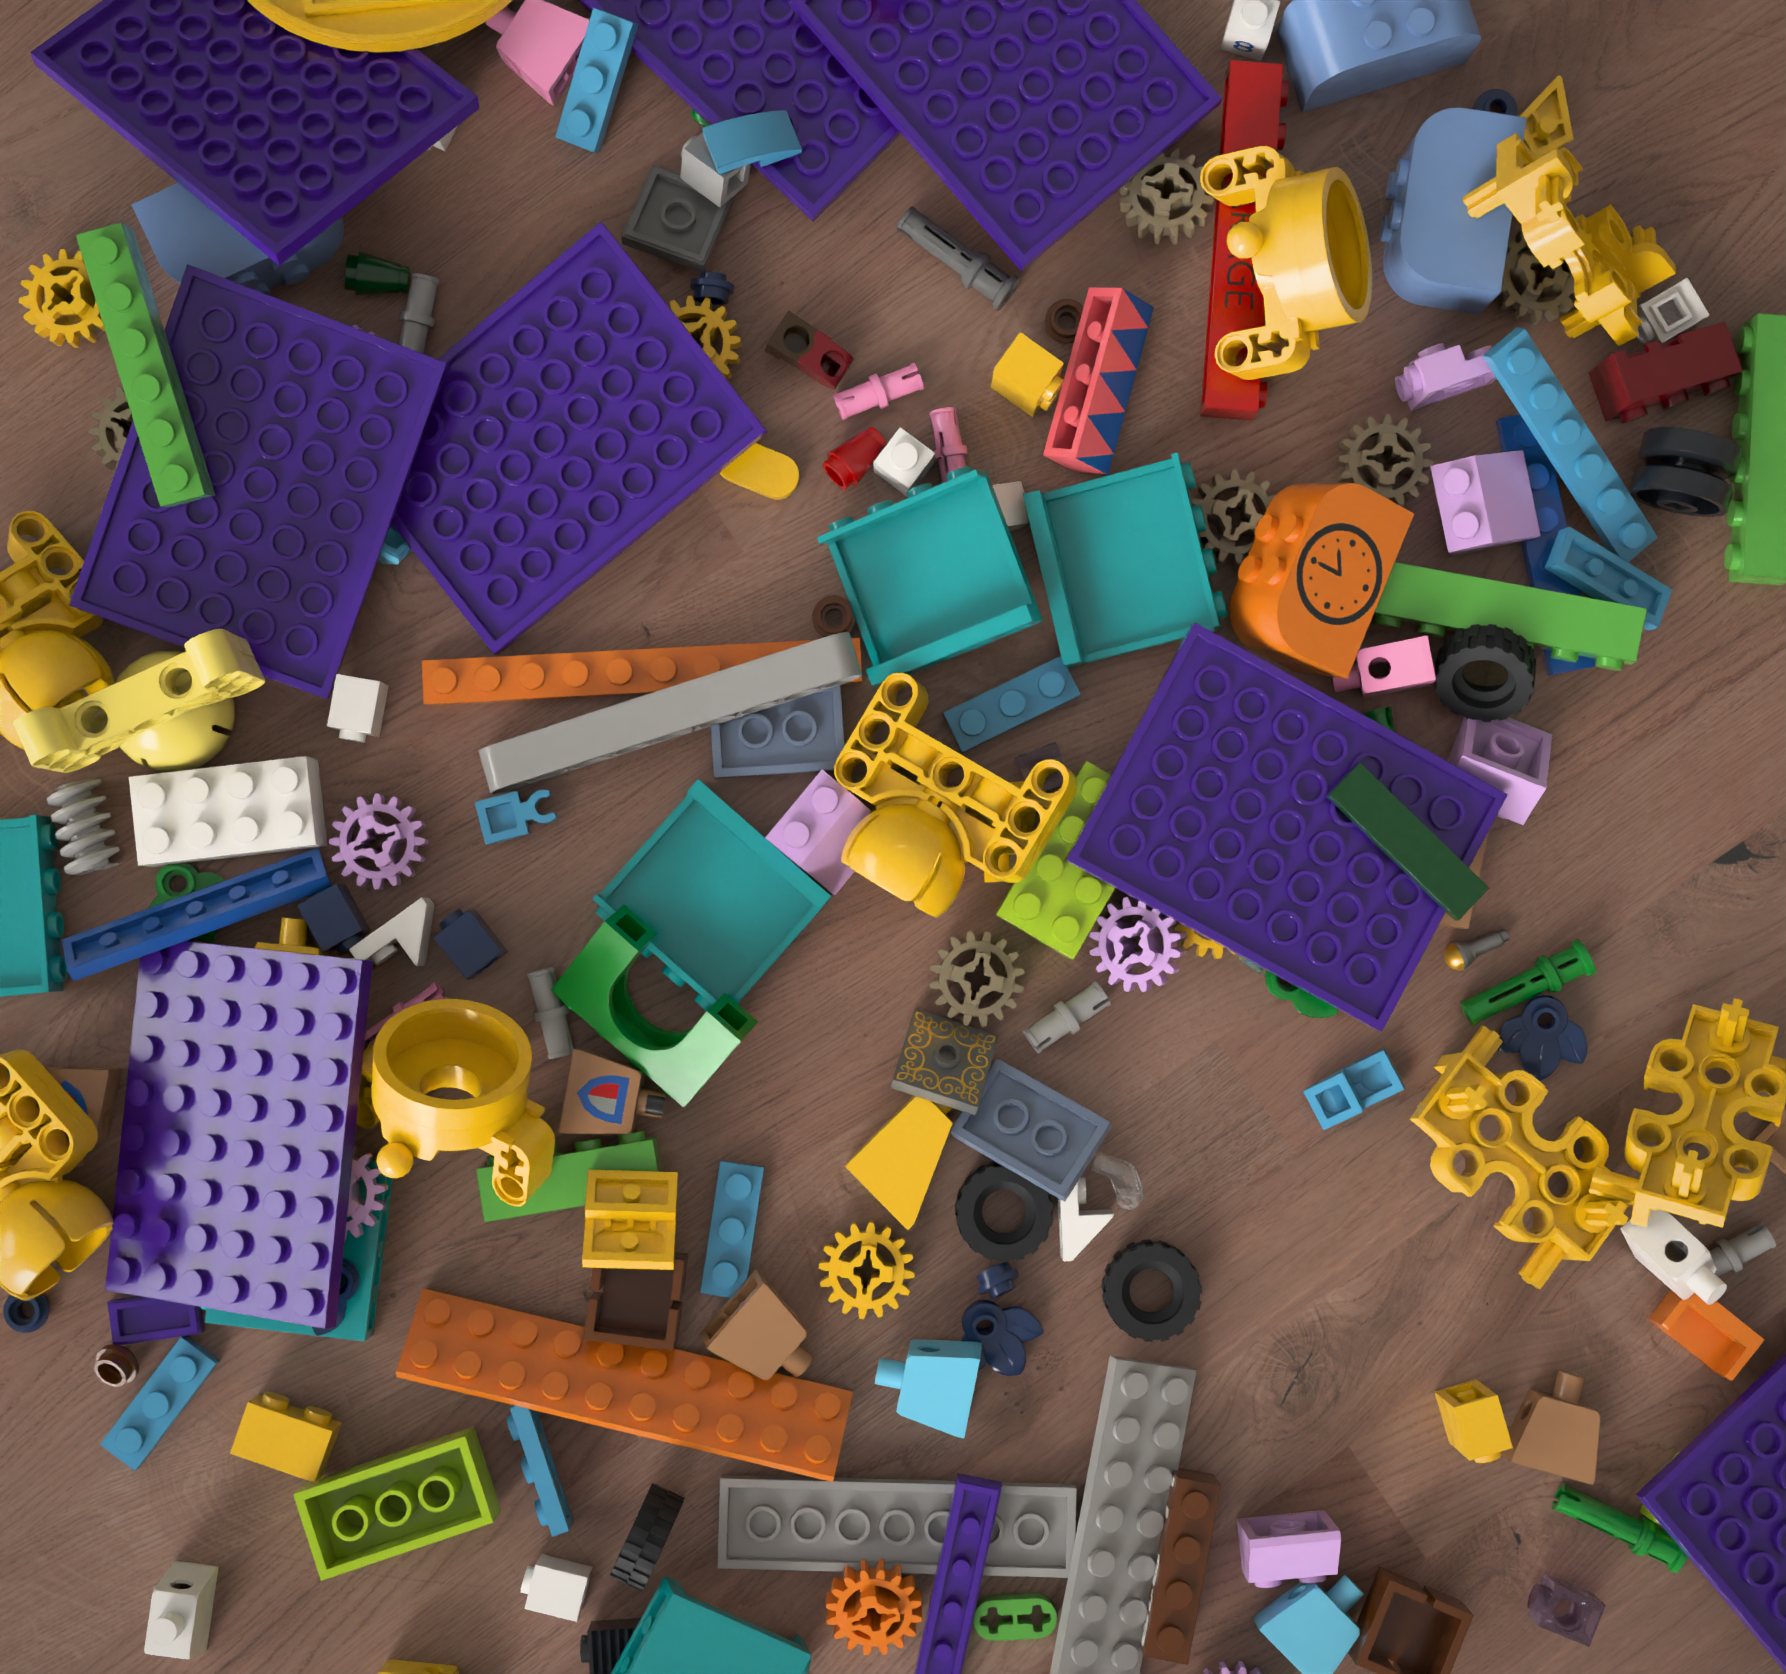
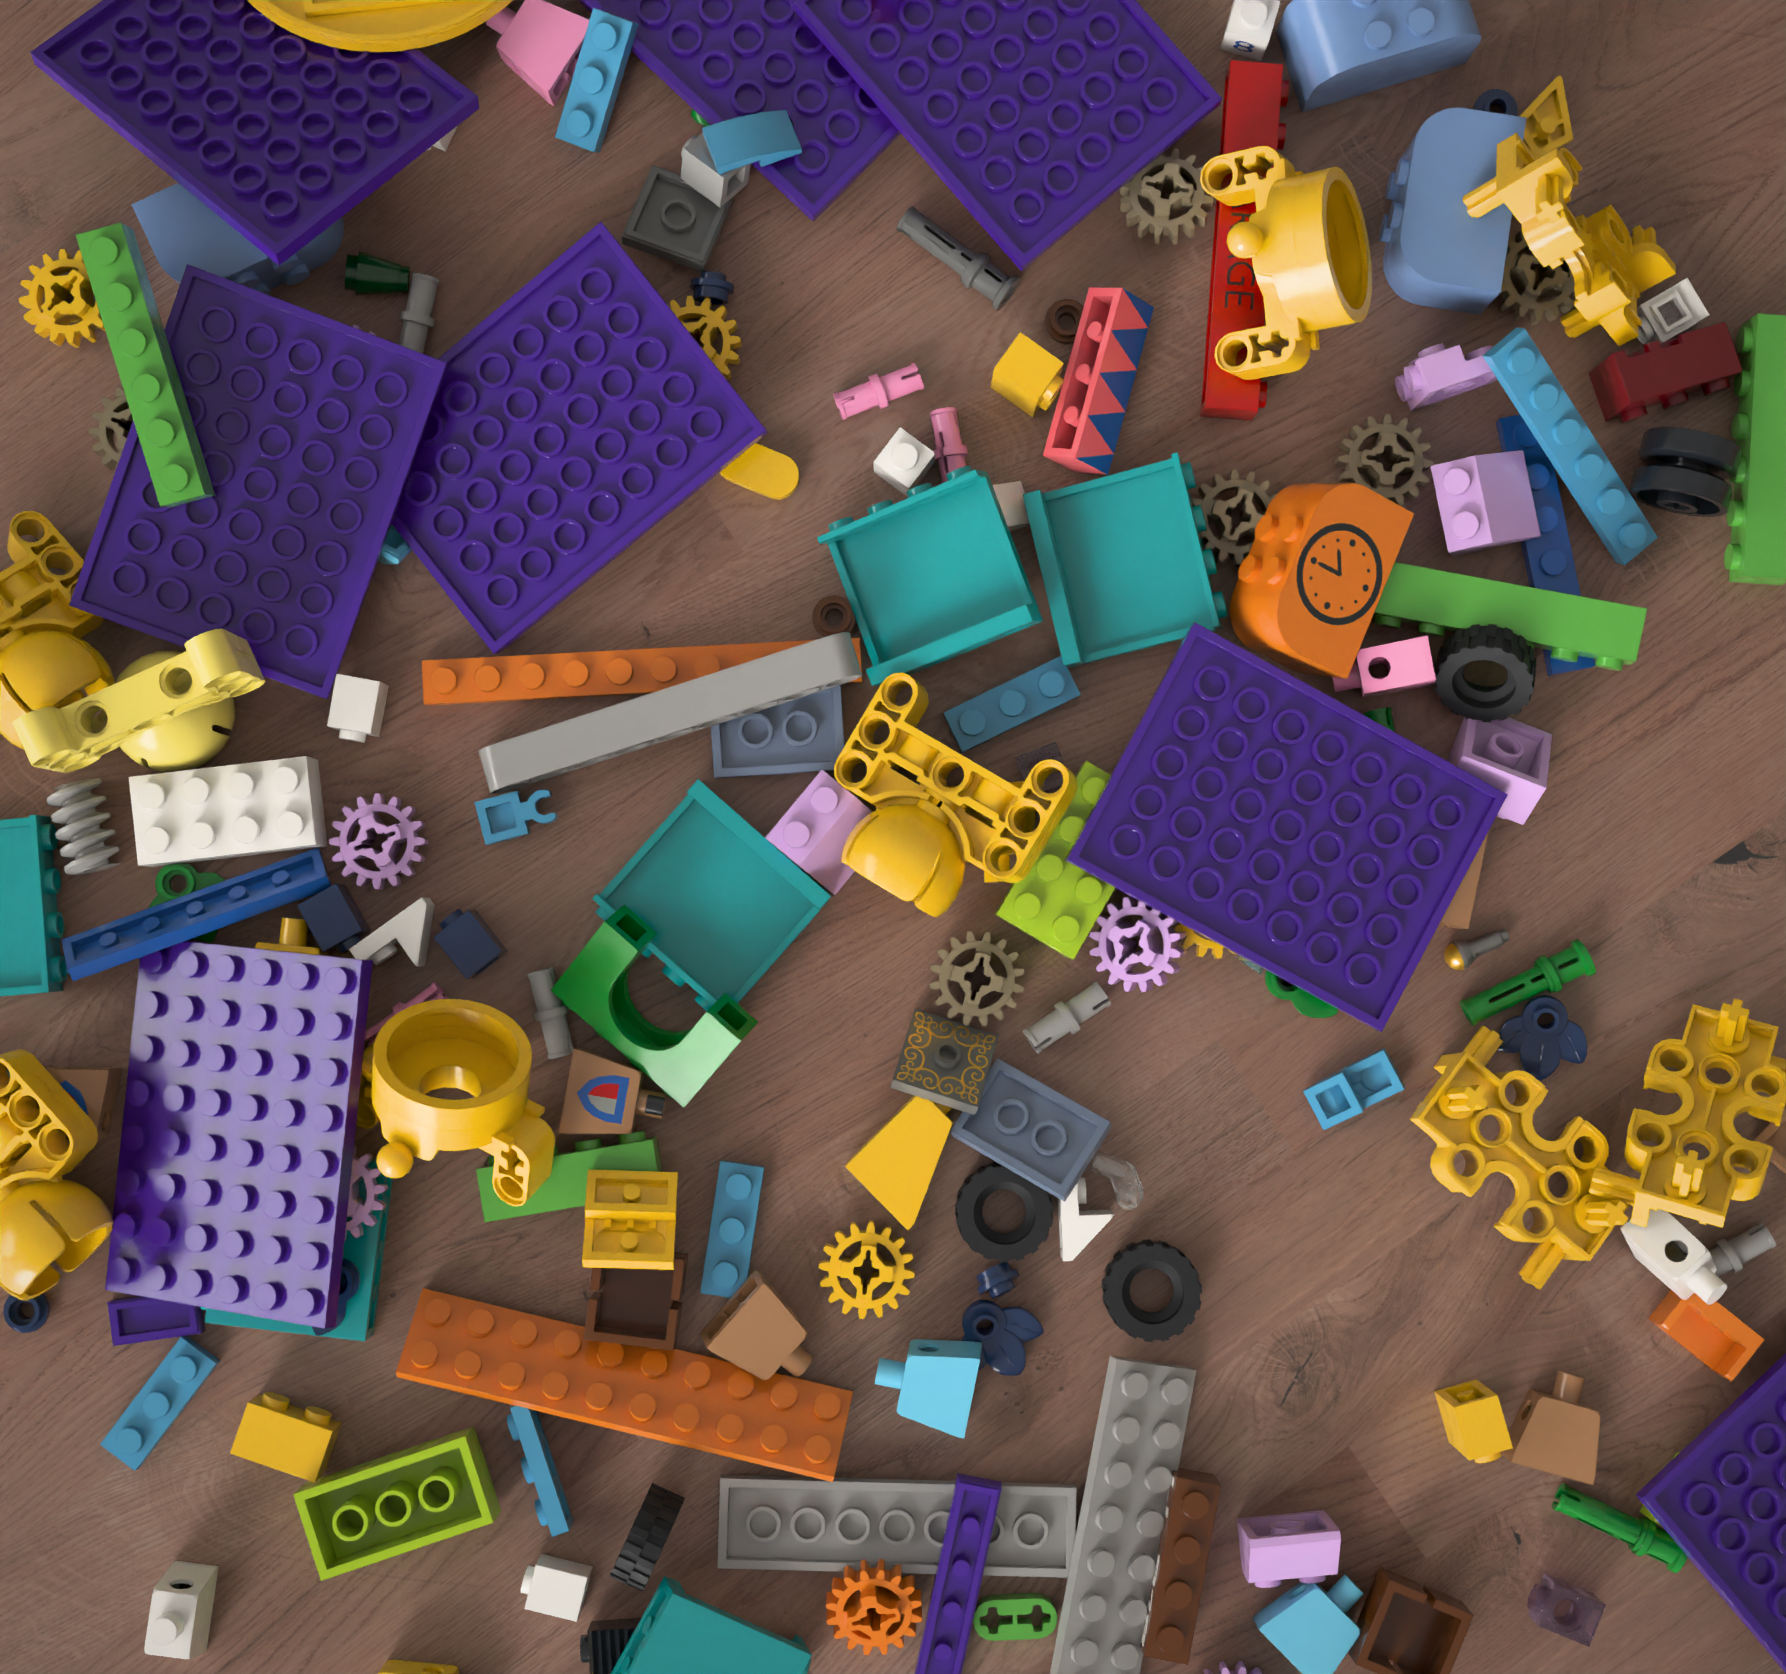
reddish brown plate [94,1344,139,1387] -> none
leg [765,310,854,389] -> none
red cone [822,427,887,490] -> none
dark green tile [1326,763,1489,921] -> none
dark azure plate [1545,527,1672,631] -> none

